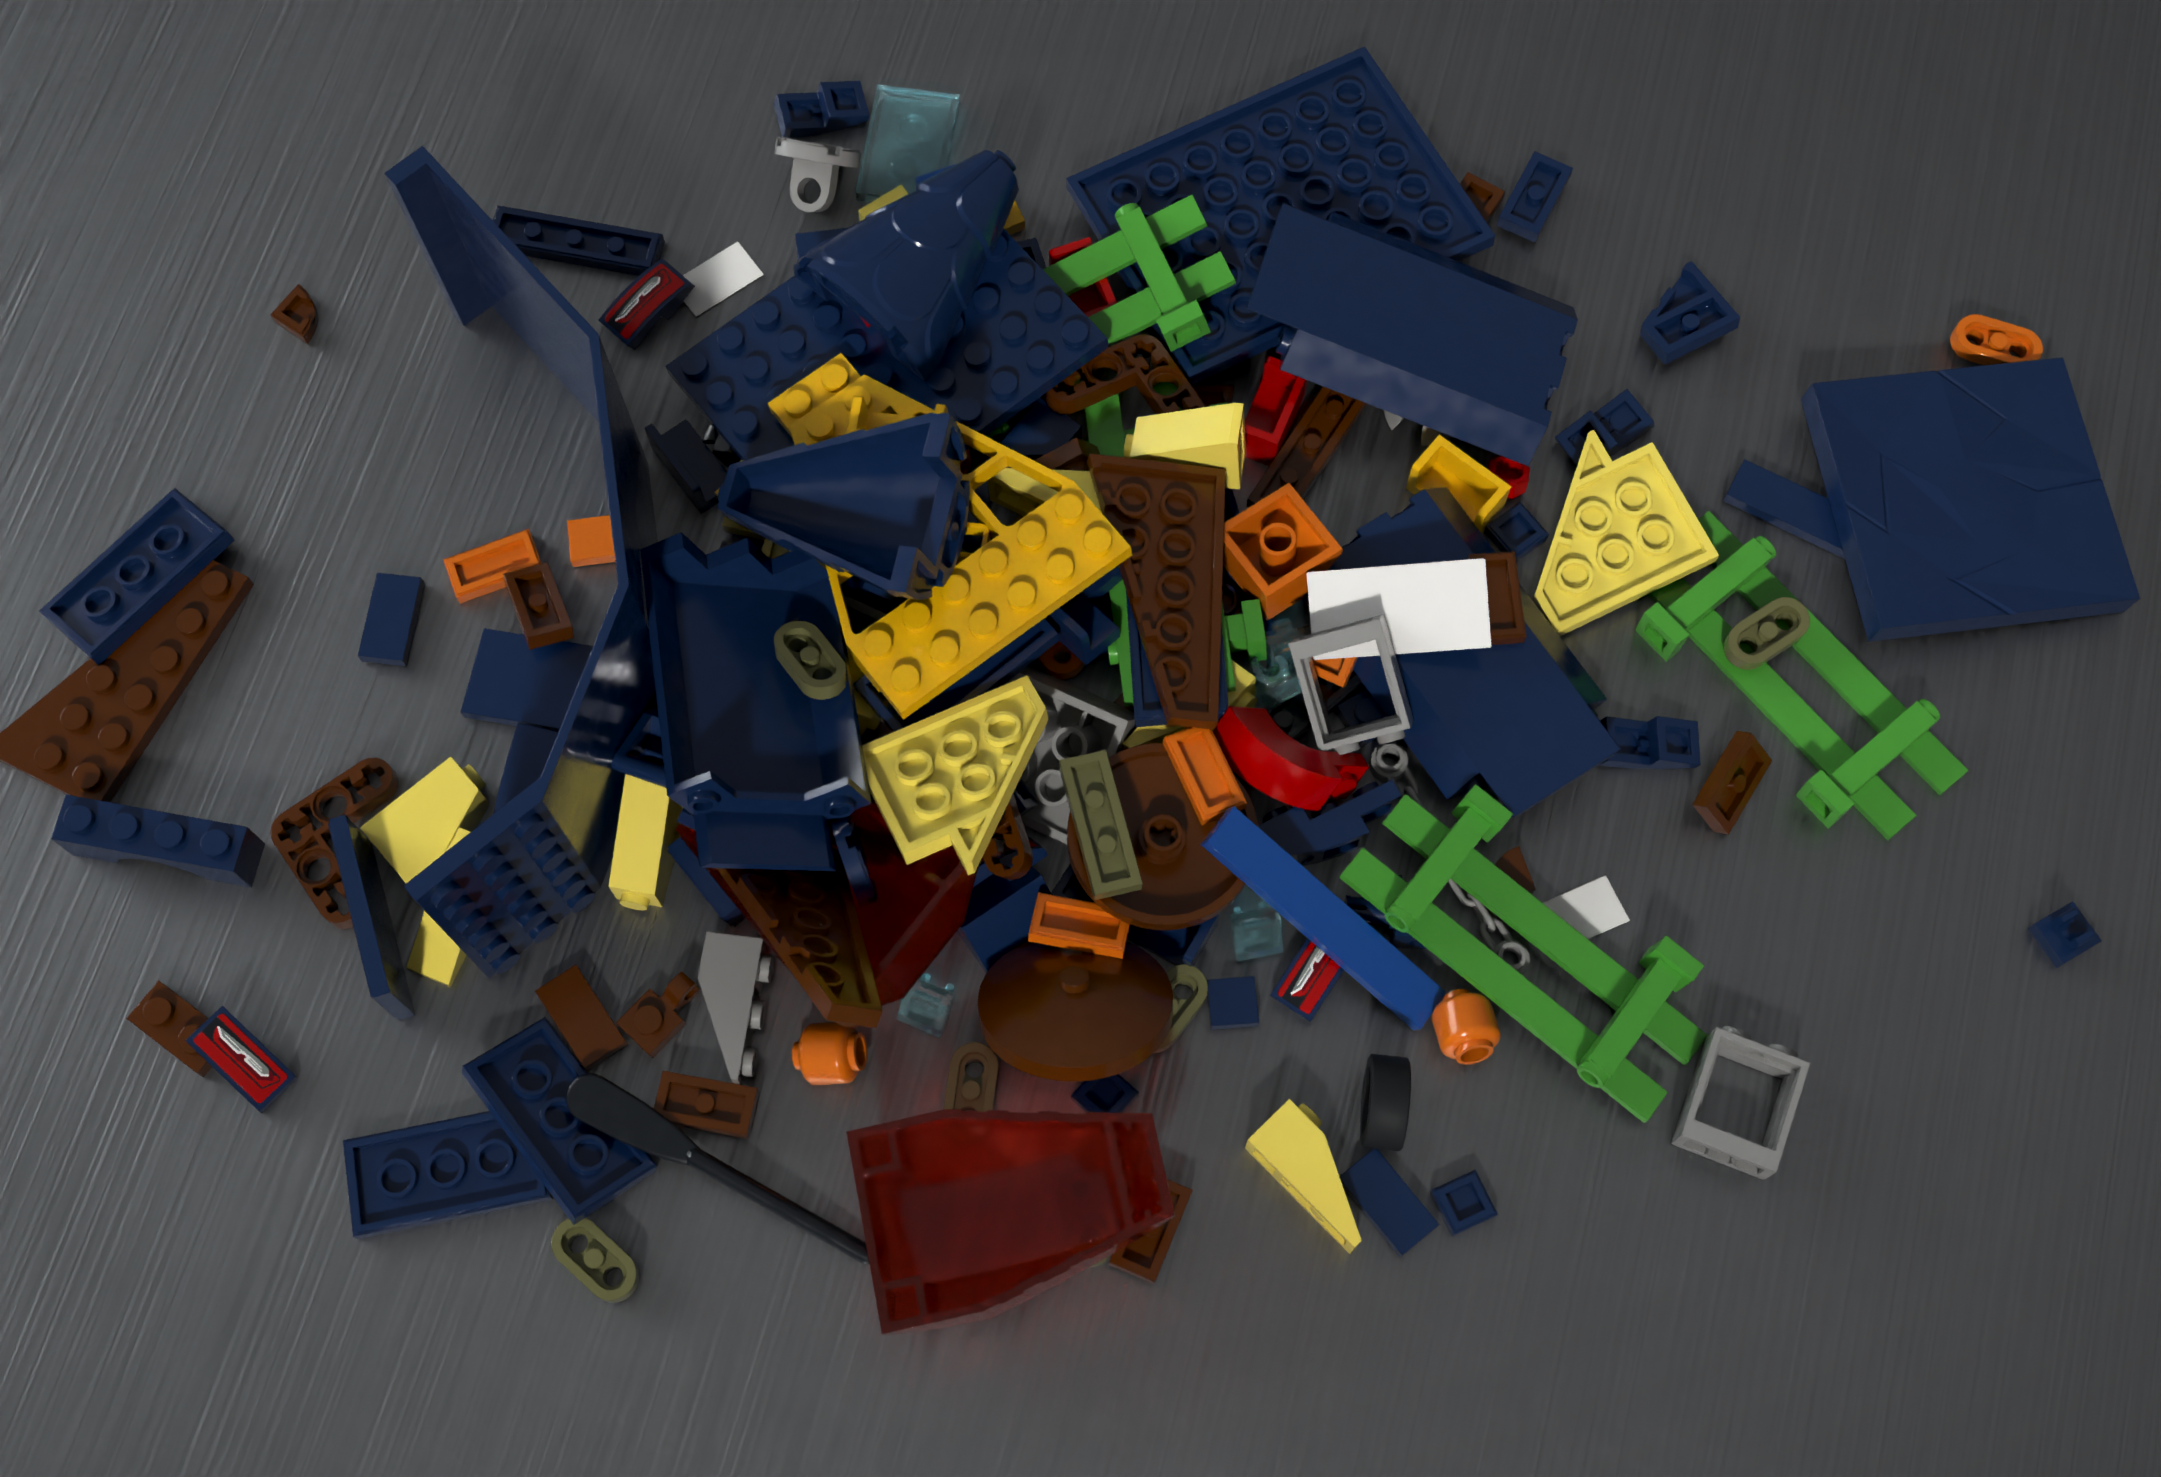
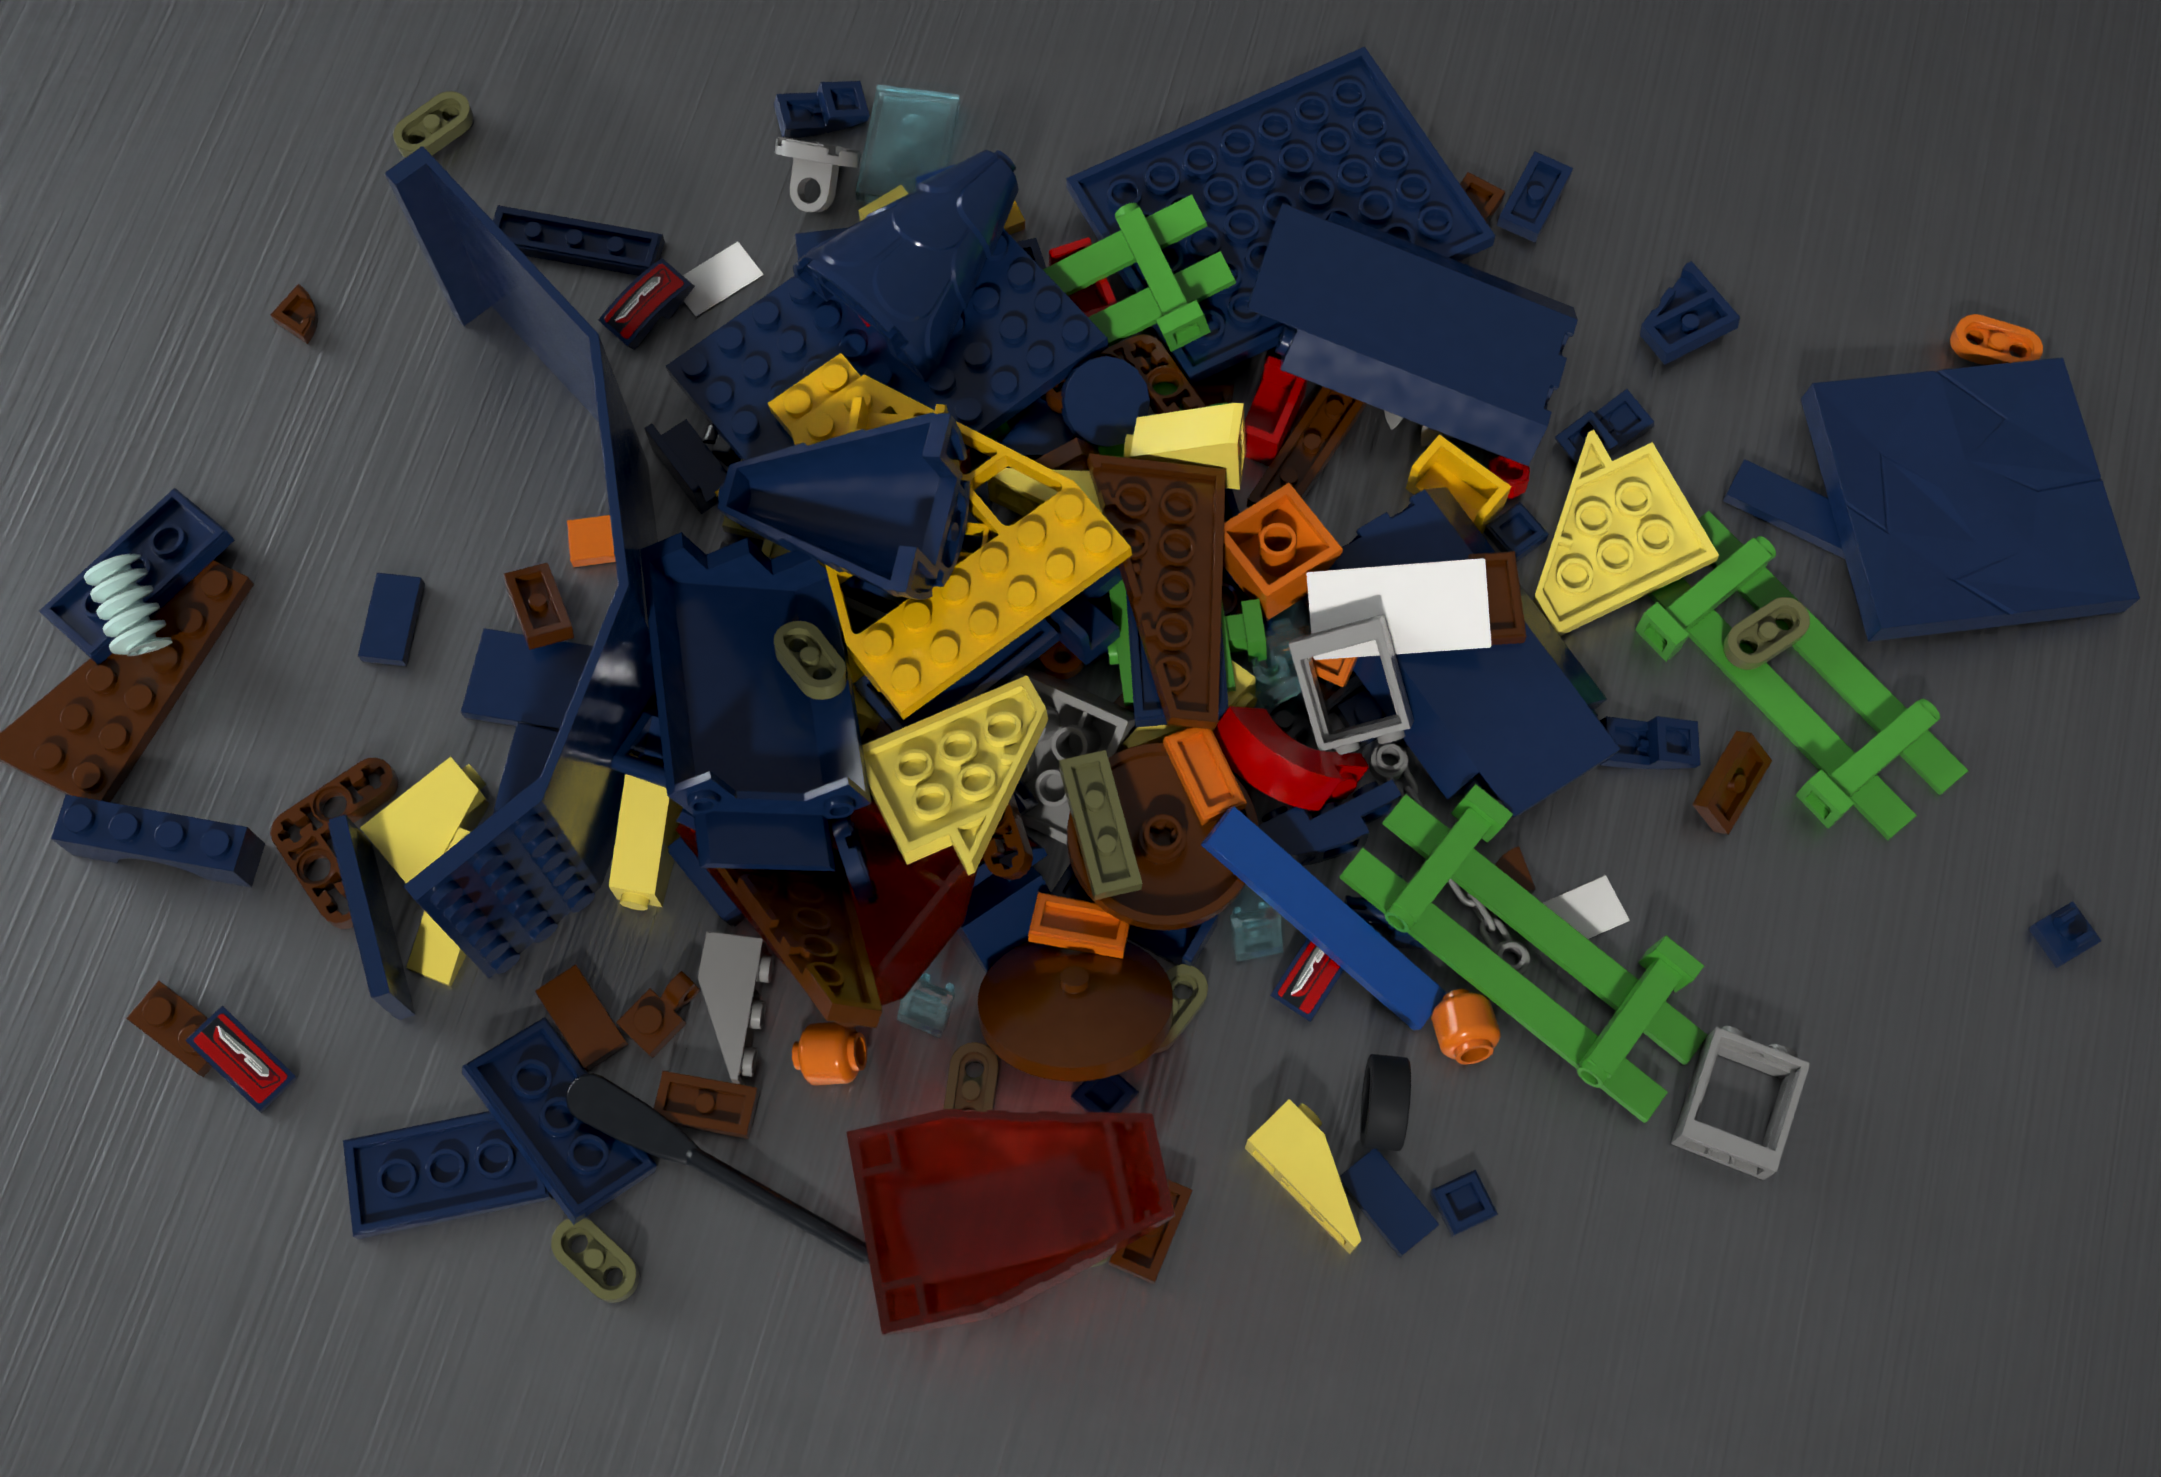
orange tile [443,529,542,604] -> none
dark blue tile [1207,976,1259,1030] -> none
none -> light aqua piece [84,553,173,656]
none -> olive plate [393,91,474,158]
none -> dark blue tile [1061,356,1150,447]

